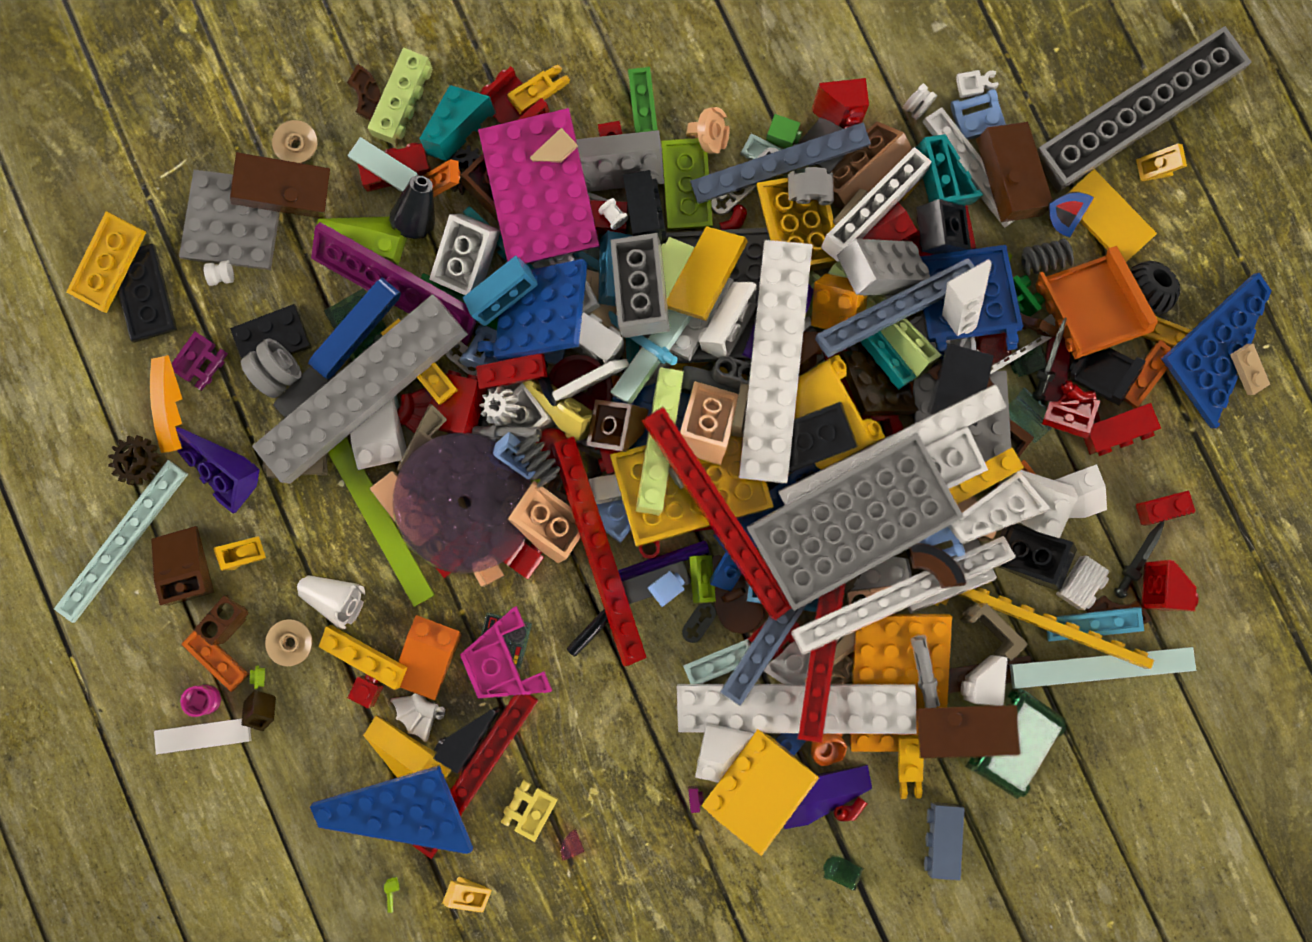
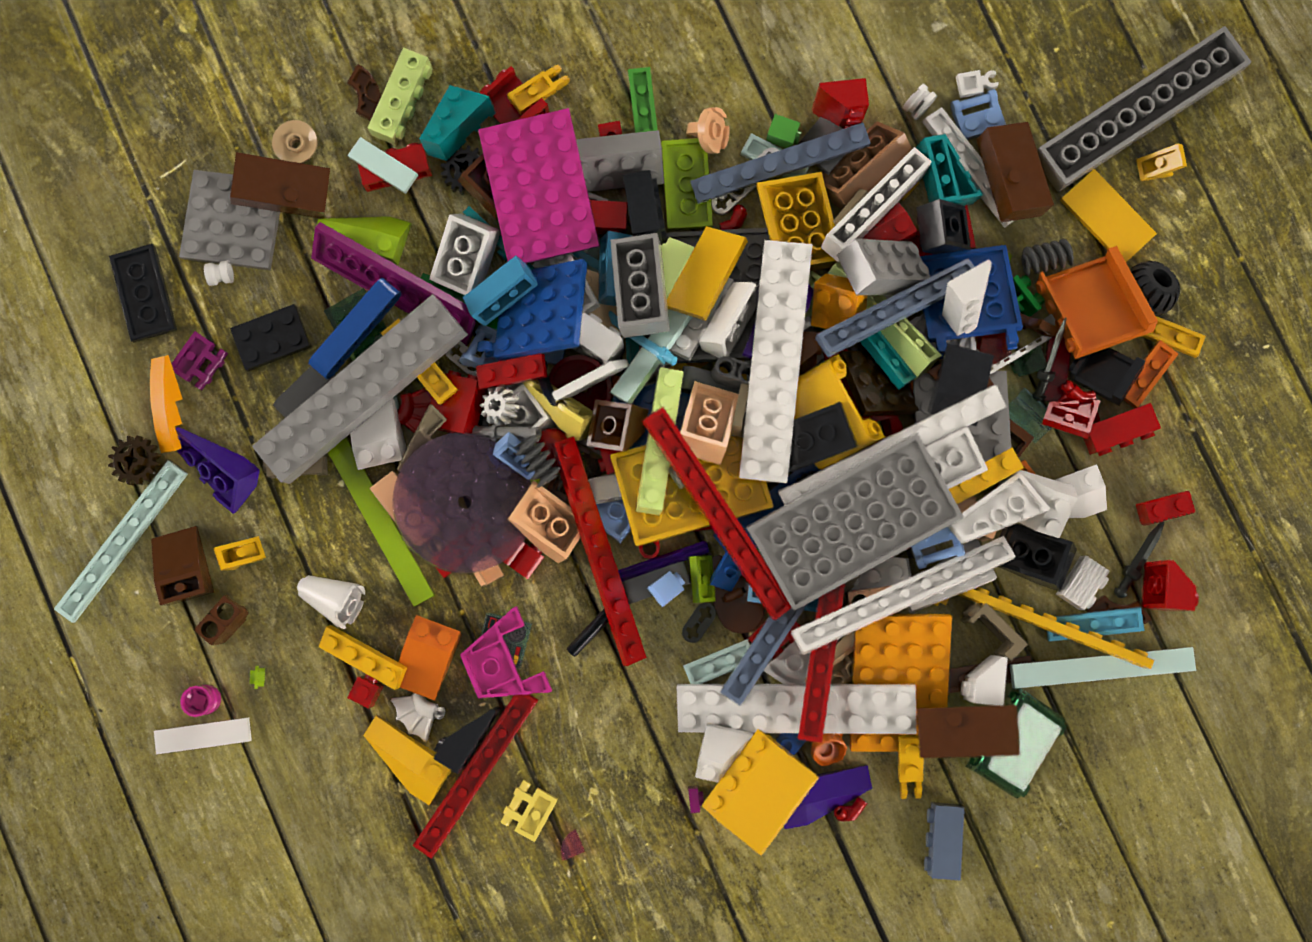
yellow tile [66,211,146,313] -> none
orange tile [181,631,249,692] -> none
light grey wheel [241,338,302,398] -> none
dark brown panel [241,690,276,731] -> none
tan dish [265,619,313,666] -> none
blue wing [310,765,473,854] -> none
lime hand [384,877,400,913] -> none
black cone [389,176,435,239] -> none
orange plate [423,159,461,197] -> none
yellow slope [442,877,492,913] -> none
tan tile [530,128,578,163] -> none
white bush [598,198,629,230] -> none
light grey cylinder [788,167,834,205] -> none
clear green bracket [823,855,864,891] -> none
reddish brown tile [909,543,967,589] -> none
light grey pin [911,635,940,708] -> none
shield [1048,192,1094,238] -> none
blue wing [1161,273,1272,428] -> none
tan plate [1230,344,1270,395] -> none

